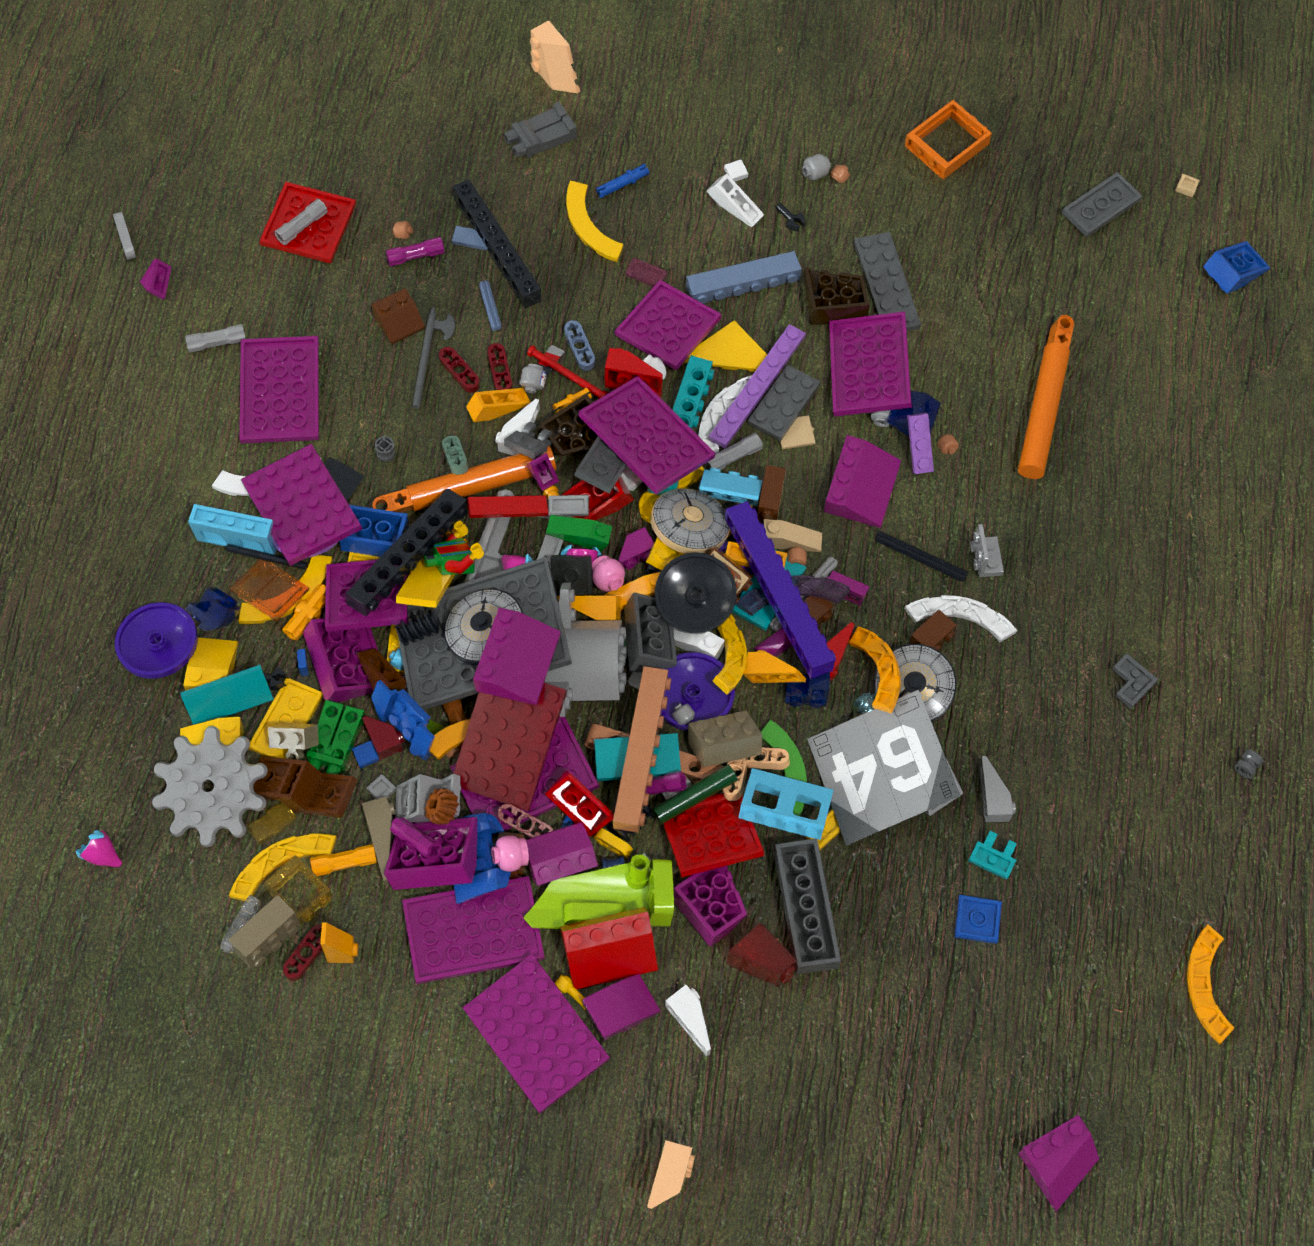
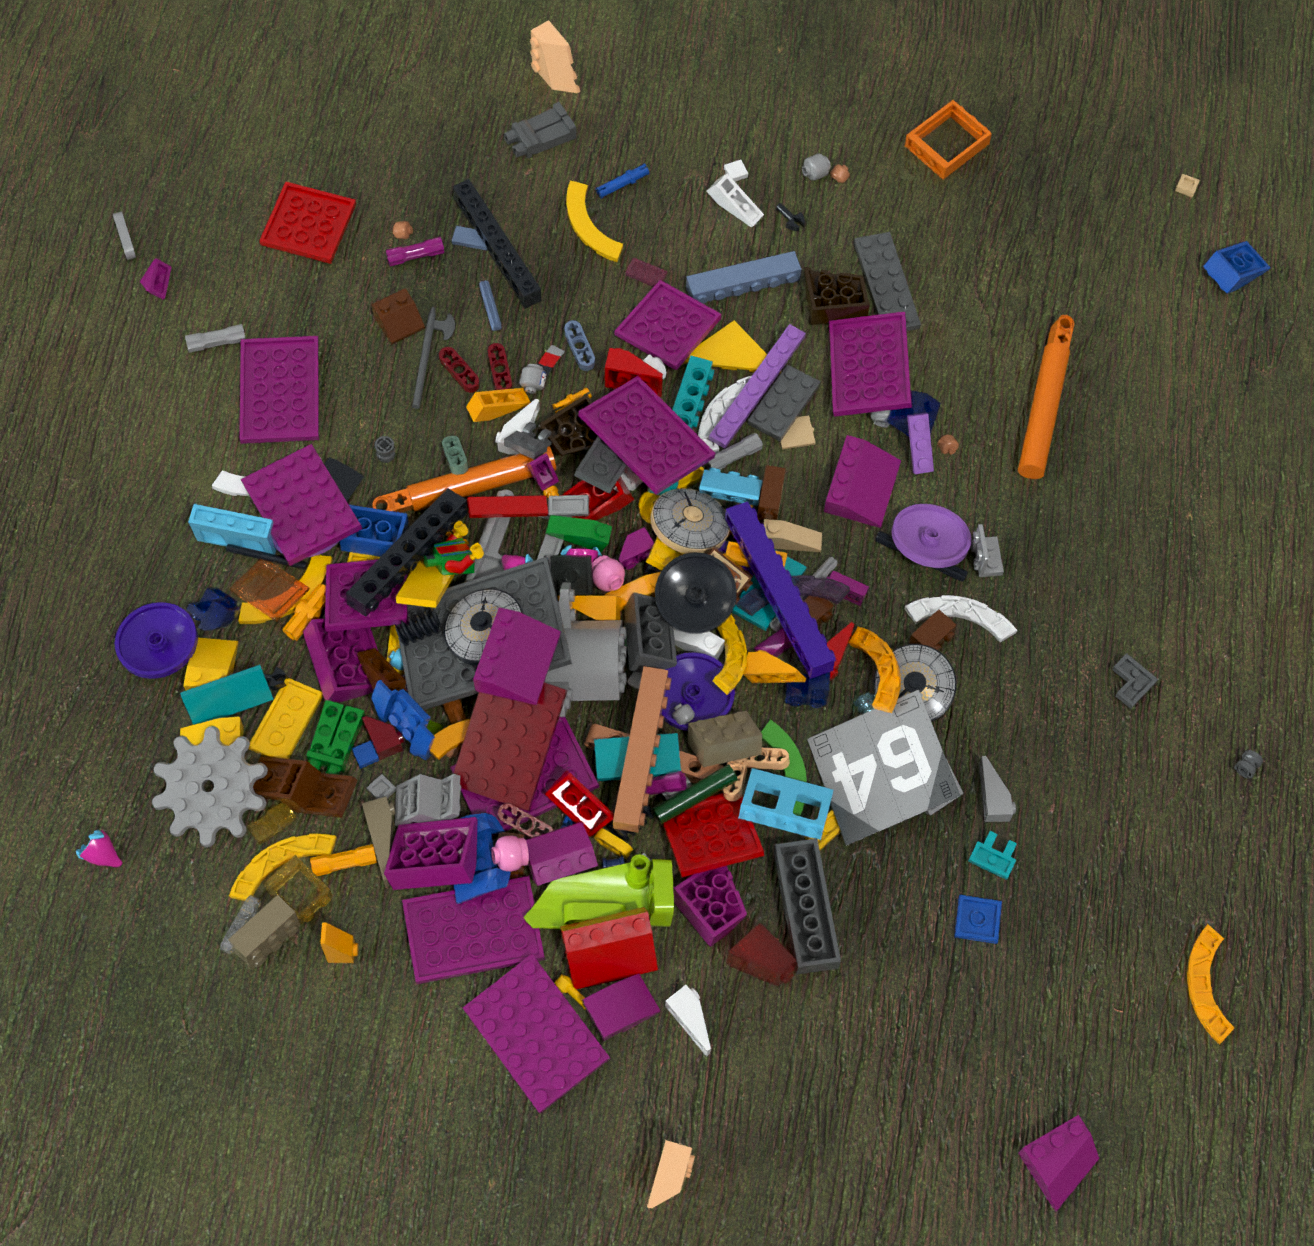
dark tan brick [268,723,319,760] -> none
light grey axle [274,199,328,245] -> none
dark red beam [283,924,323,981] -> none
blue tile [297,649,309,676] -> none
magenta axle [390,817,442,860] -> none
dark orange gear [424,789,459,825] -> none
red bar [527,345,608,399] -> none
nougat piece [787,547,807,565] -> none
dark grey plate [1062,172,1142,237] -> none
none -> medium lavender dish [892,504,971,568]

